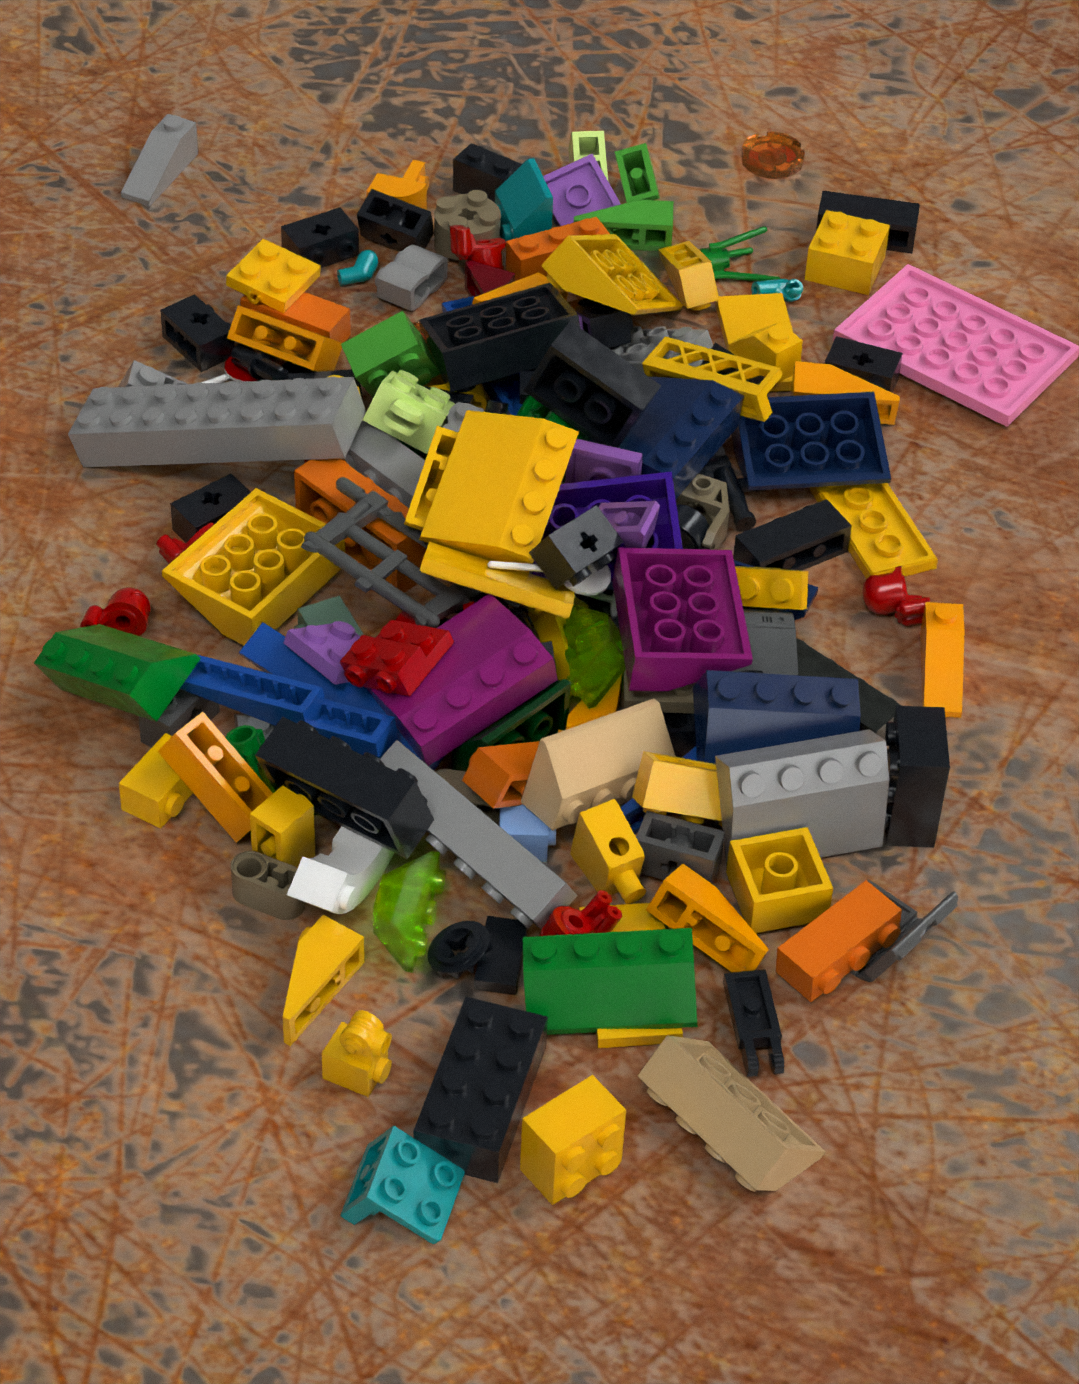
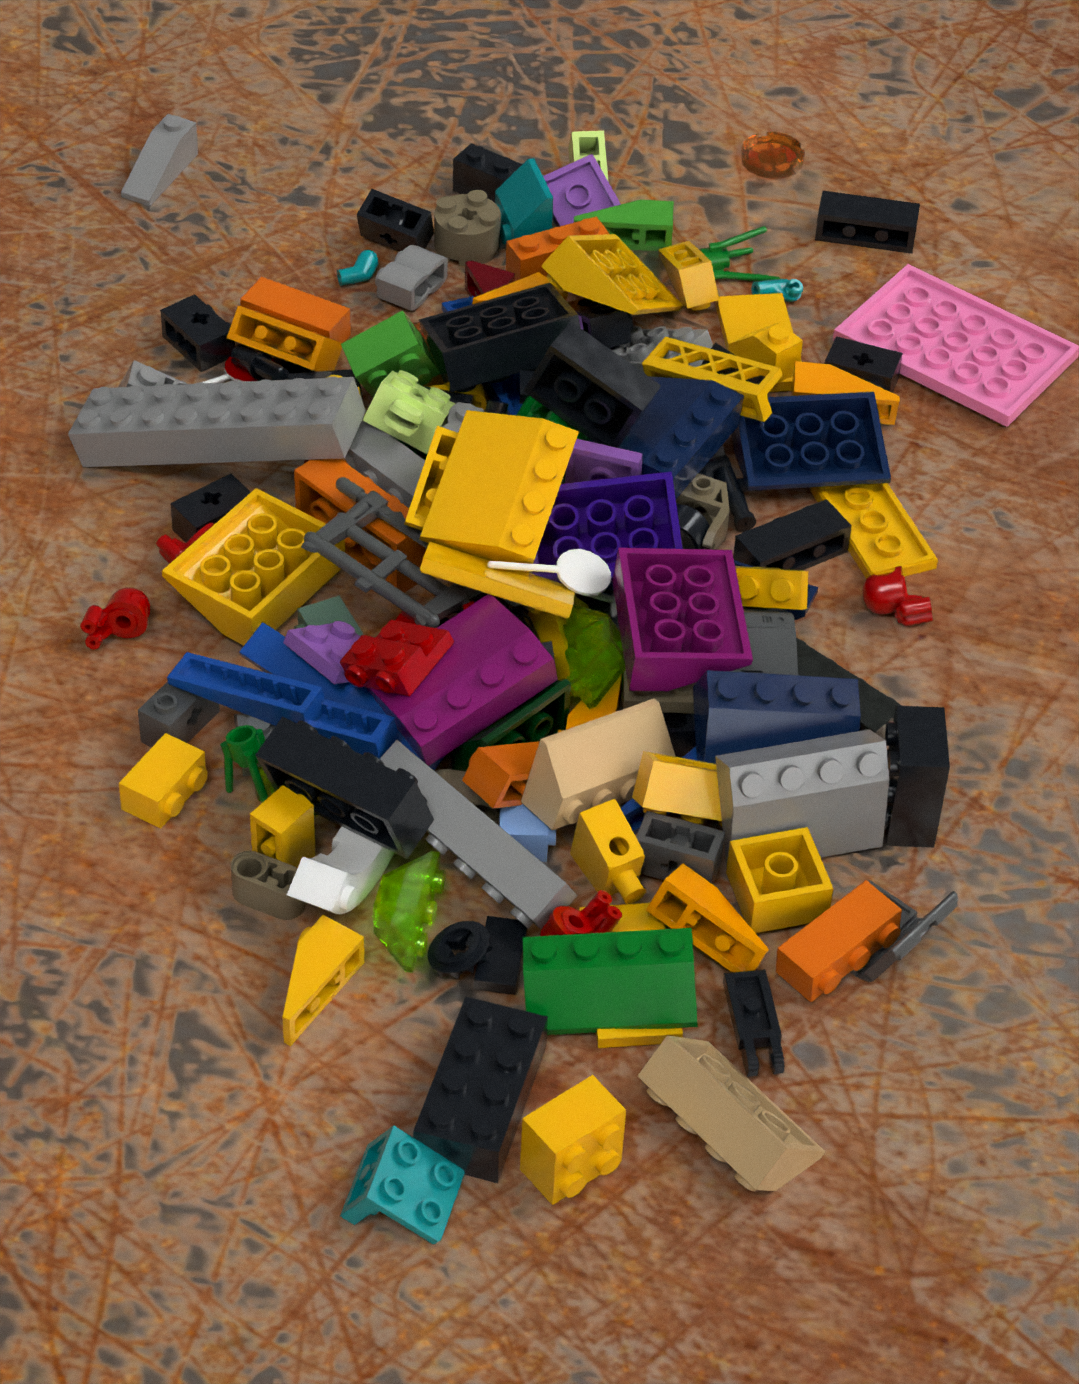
green slope [34,624,201,722] -> none
light orange brick [158,711,273,843] -> none
yellow plate [226,239,321,313] -> none
black brick [281,207,359,268] -> none
yellow brick [322,1010,392,1097] -> none
light orange brick [366,160,429,210] -> none
red piece [450,225,506,270] -> none
black brick [529,505,624,590] -> none
medium lavender slope [599,501,660,548] -> none
bright green slope [615,143,660,203] -> none
yellow brick [805,210,890,295] -> none
light orange slope [920,602,965,718] -> none

